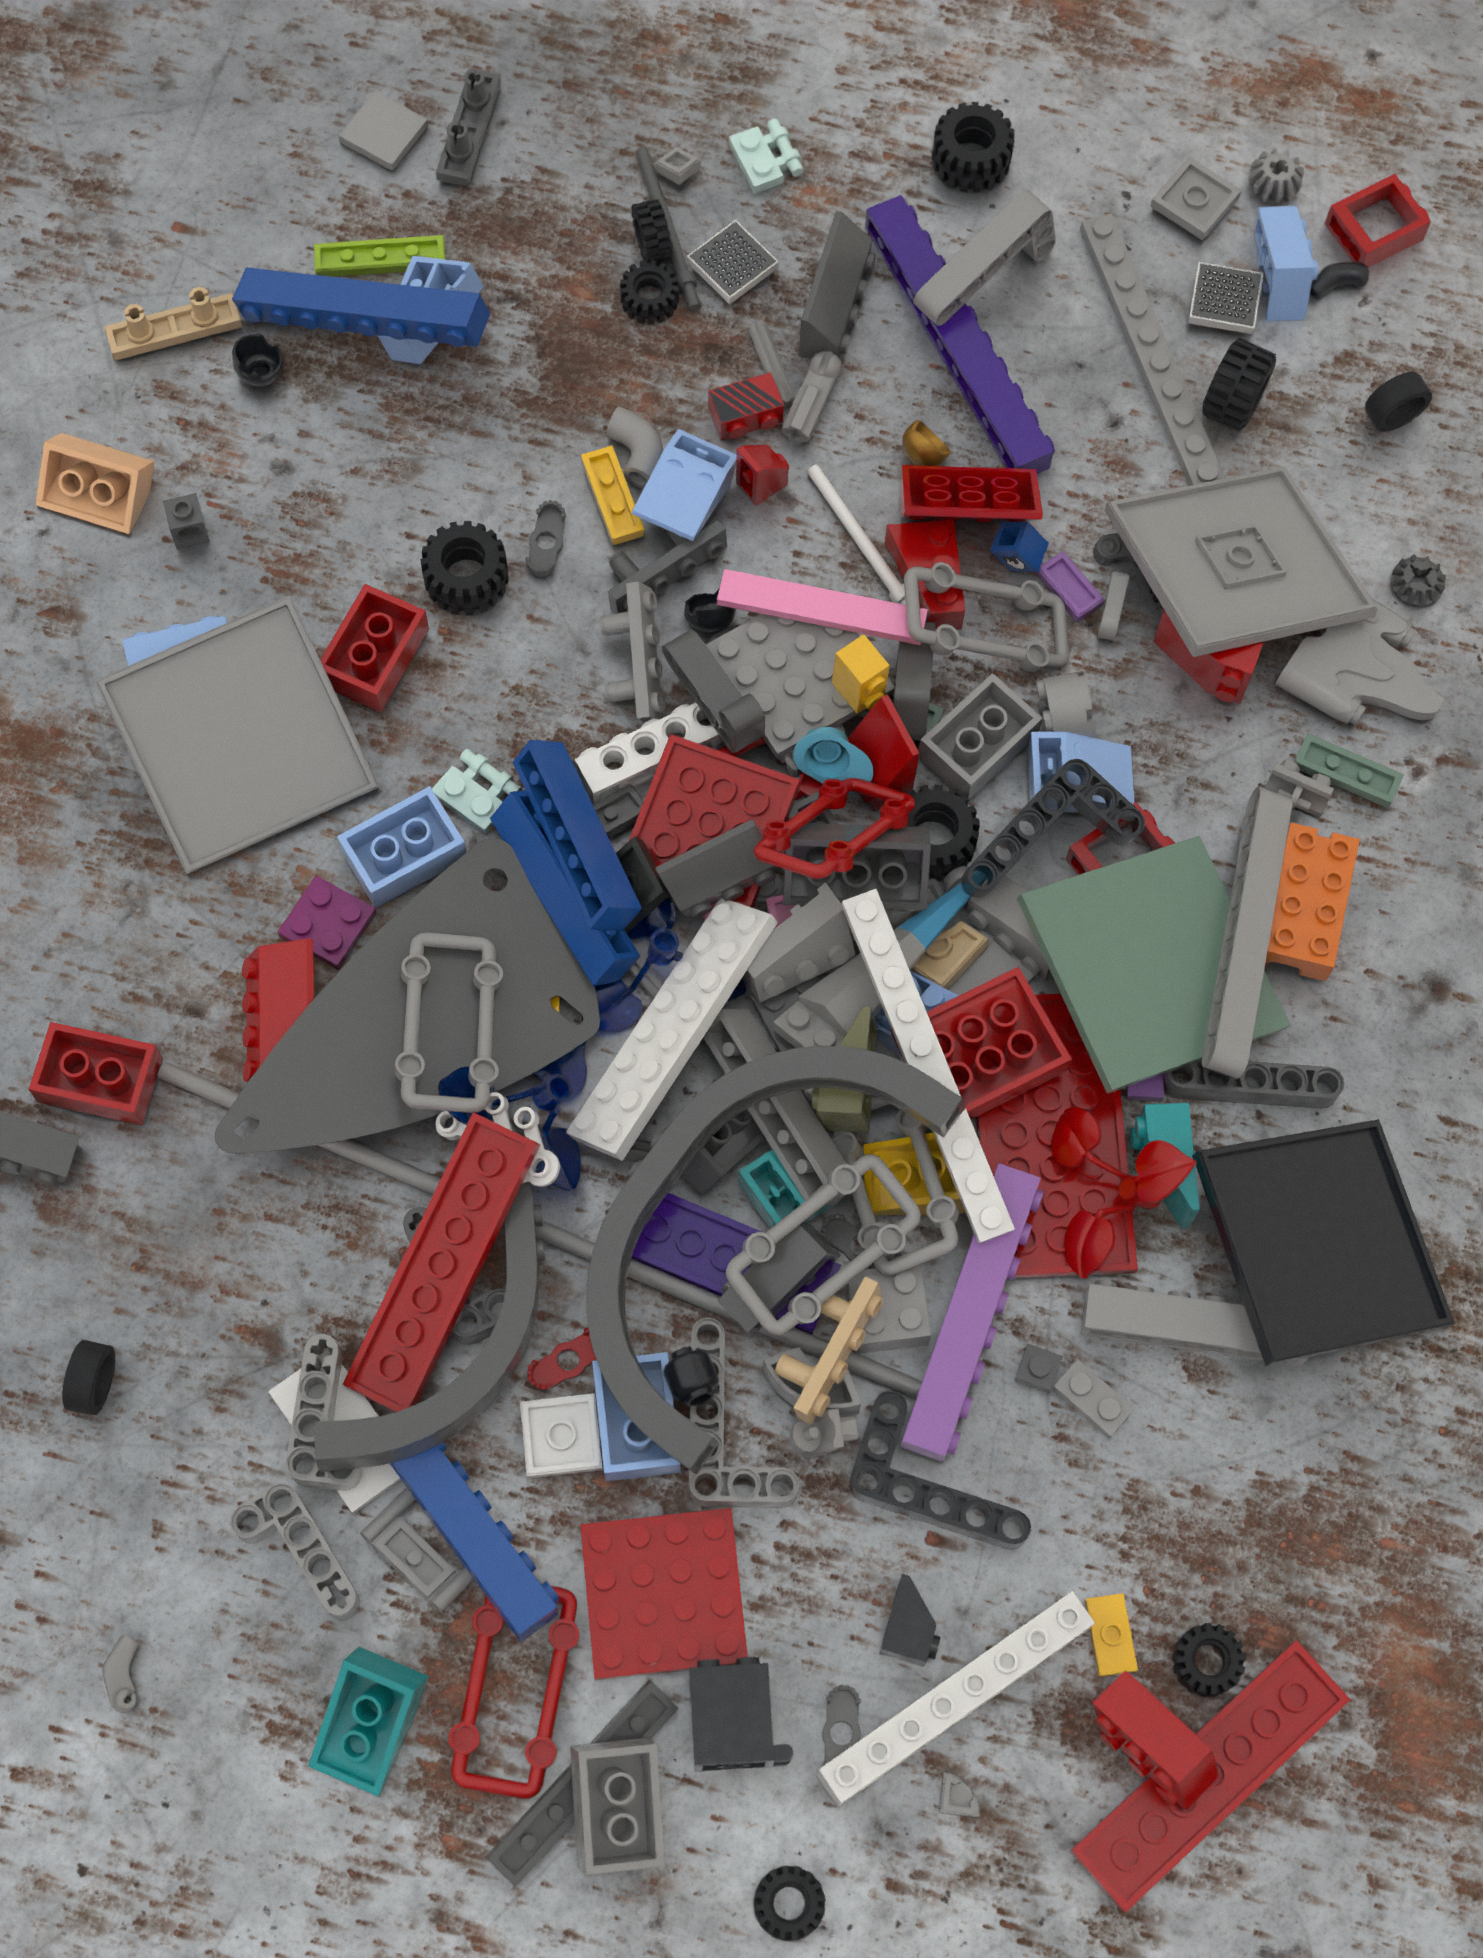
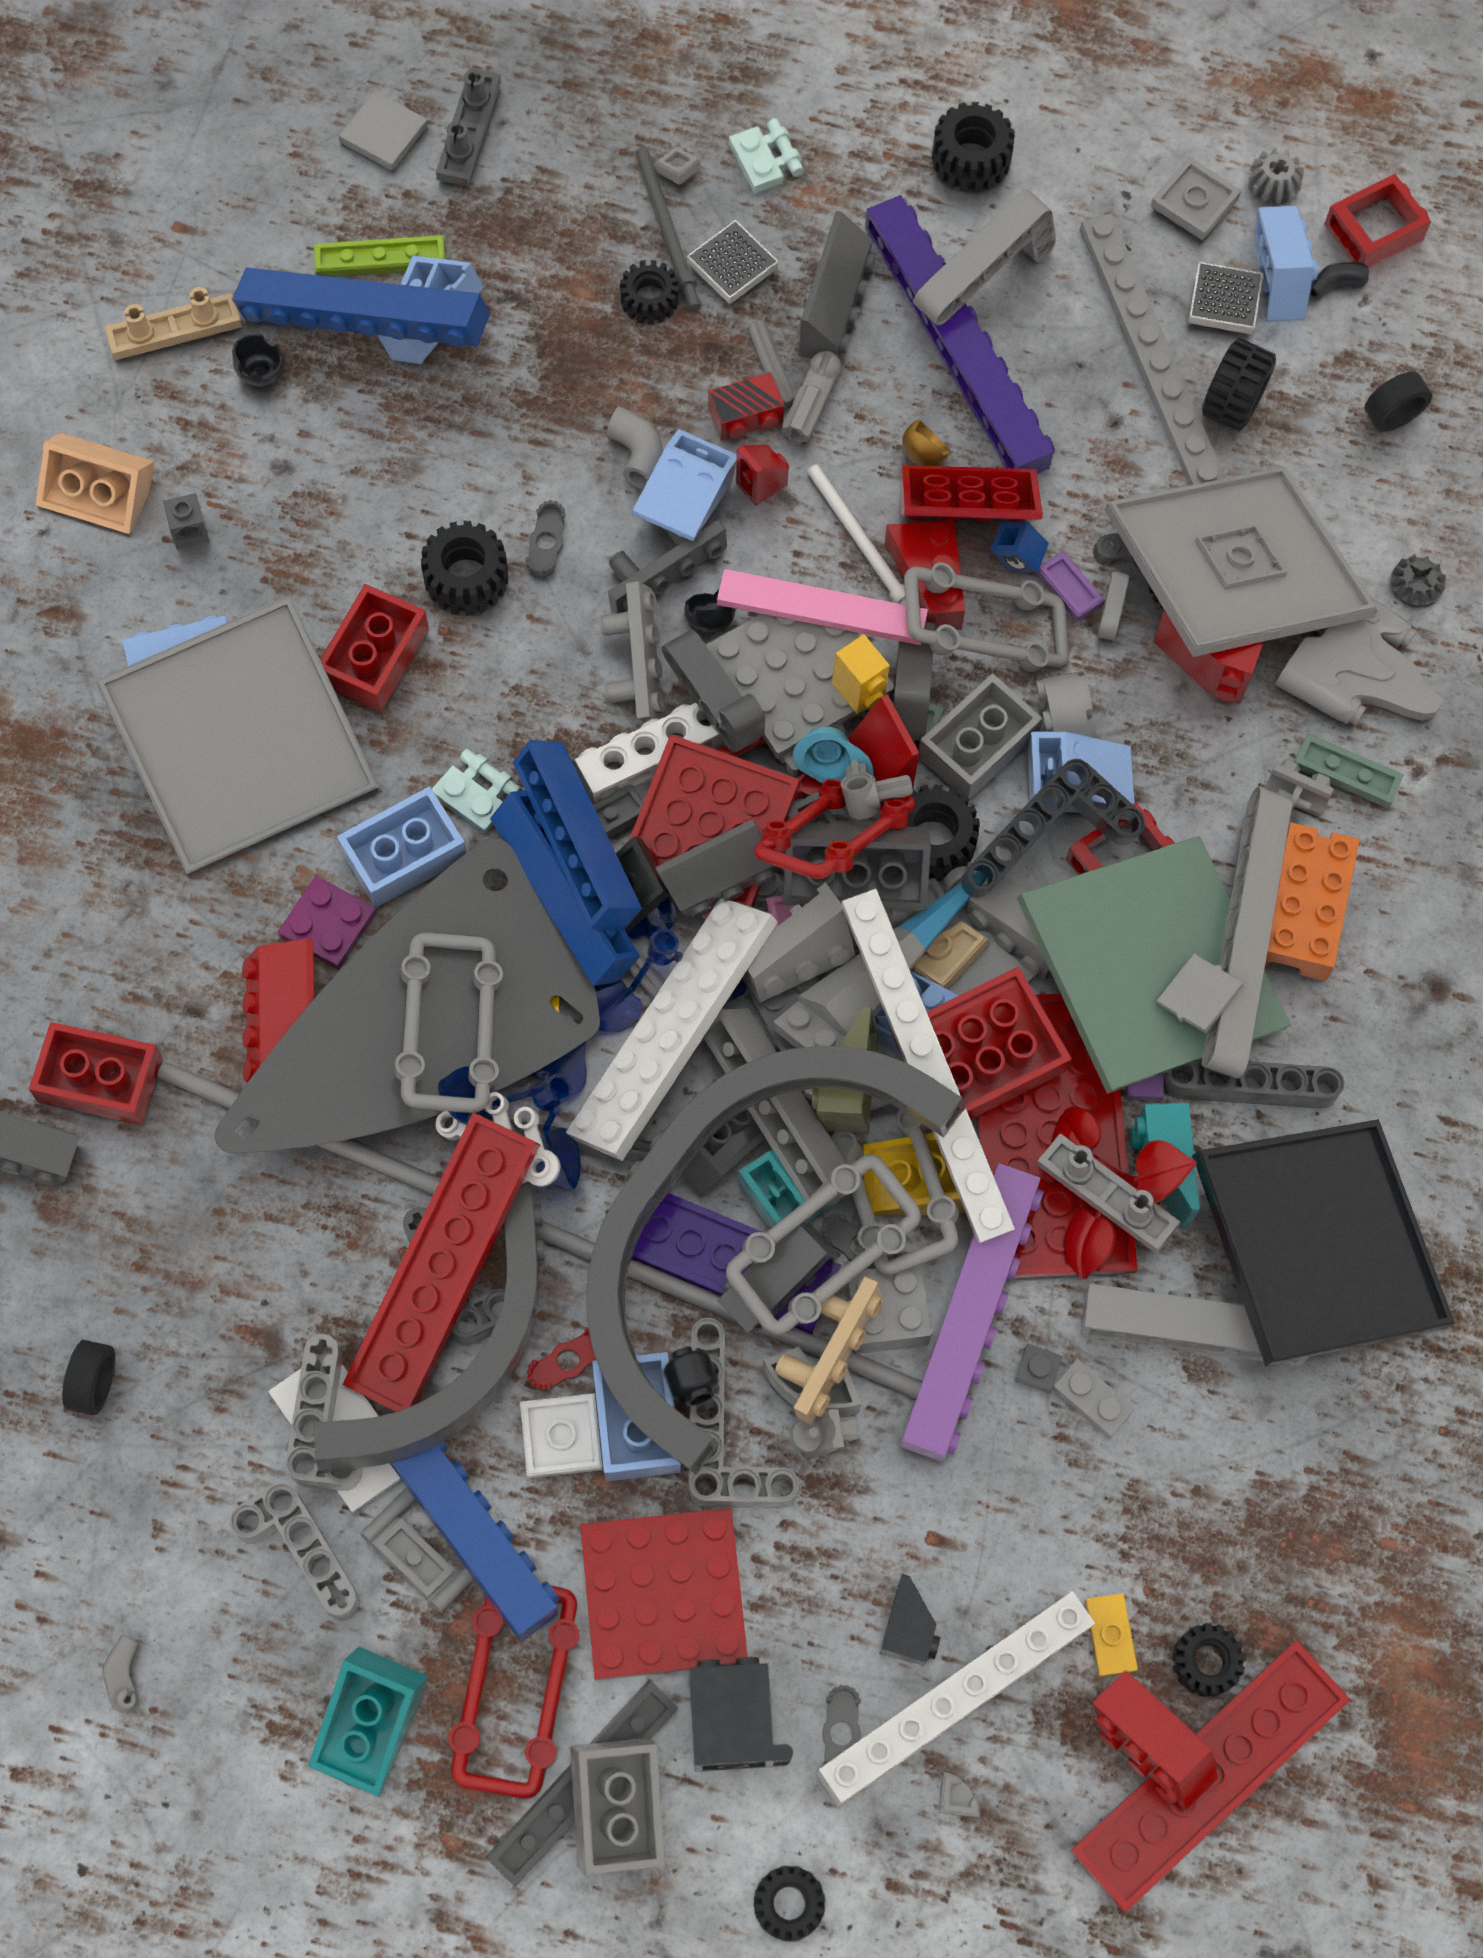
yellow plate [581,445,645,545] -> none
black tyre [631,198,672,263] -> none
black beam [849,1390,1031,1550] -> none
none -> light grey axle [841,759,913,820]
none -> light grey plate [1037,1133,1180,1254]
none -> light grey piece [1156,954,1244,1033]

